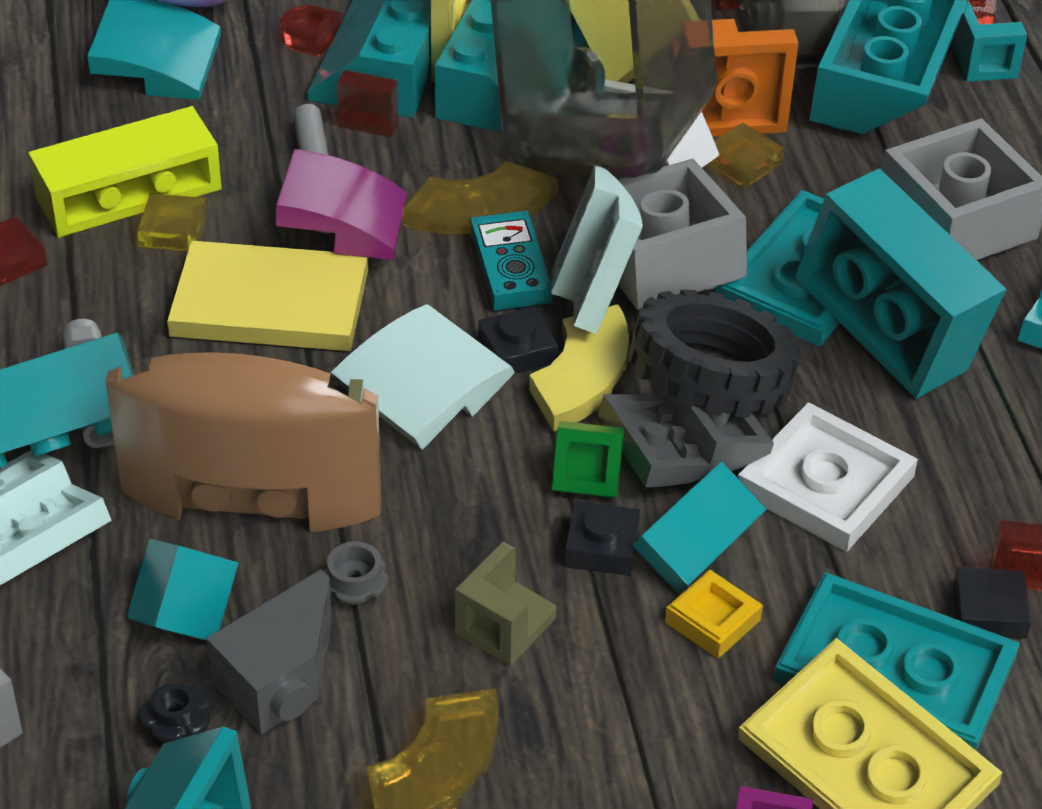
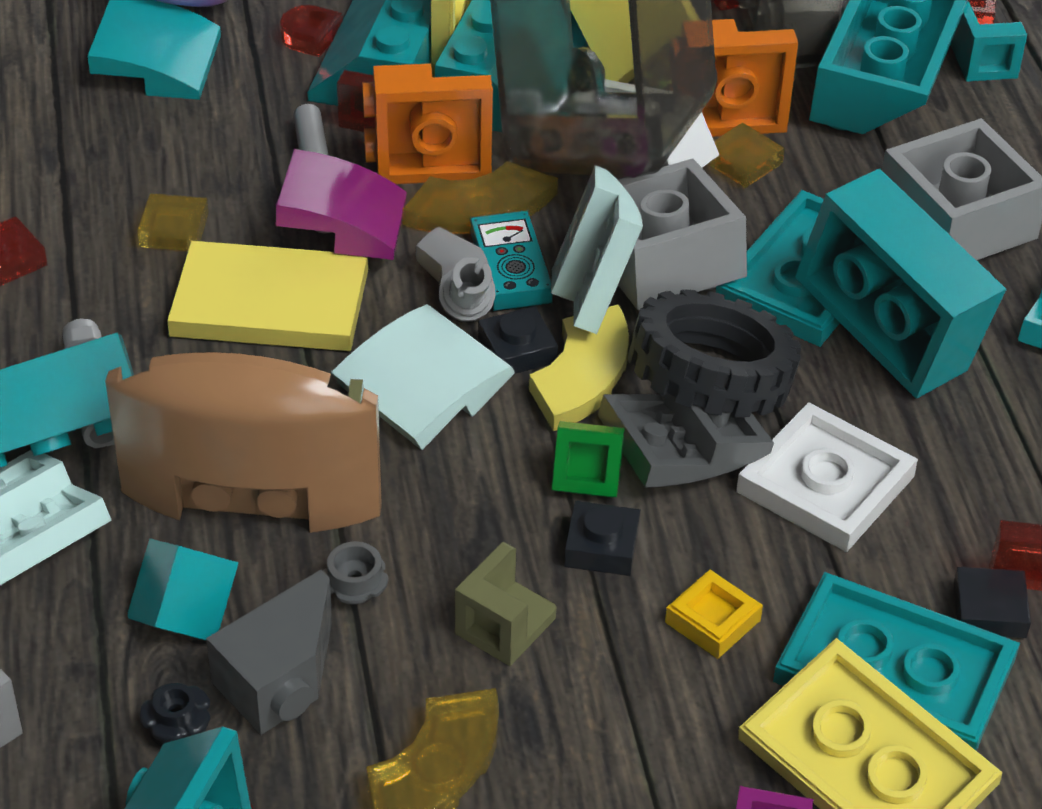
neon yellow brick [28,106,222,238] -> none
teal tile [632,461,767,594] -> none
none -> orange plate [362,63,493,184]
none -> light grey arm [416,227,496,322]

